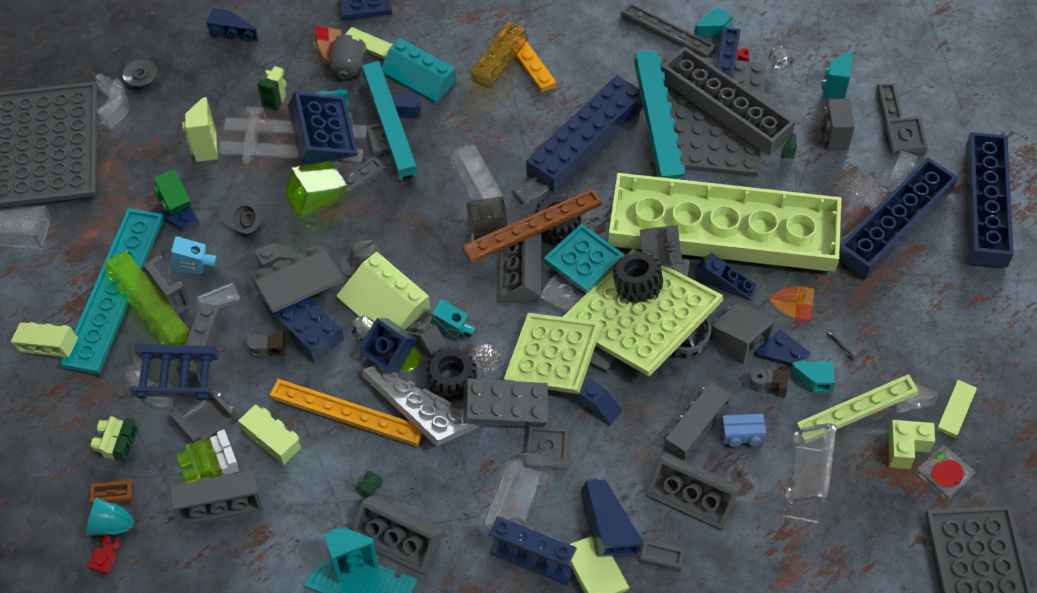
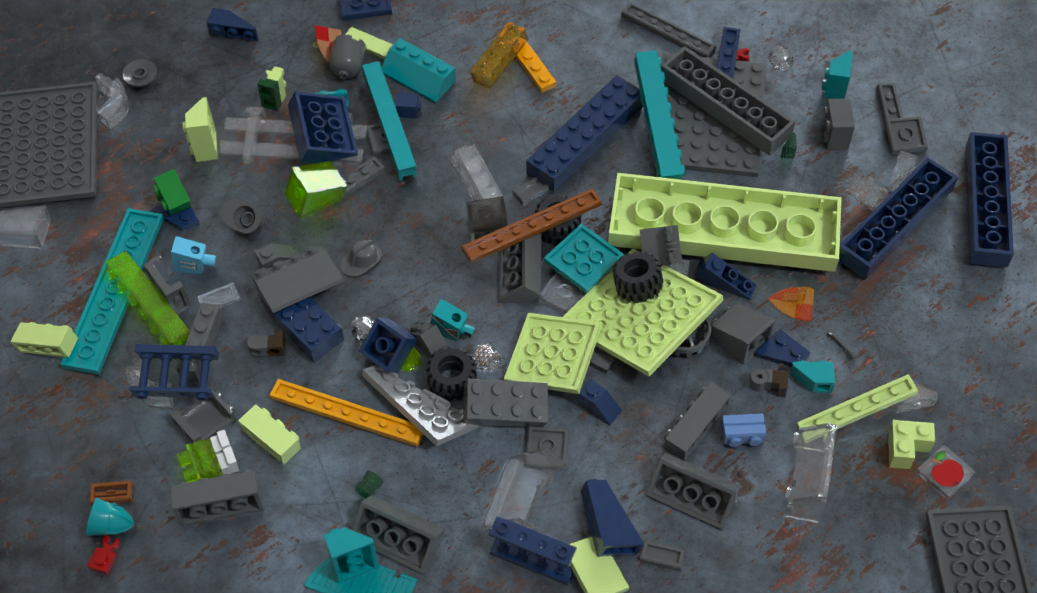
hips [90,416,138,462] -> none
yellowish green slope [336,252,430,330] -> none
teal slope [694,6,733,38] -> none
yellowish green tile [937,380,977,438] -> none

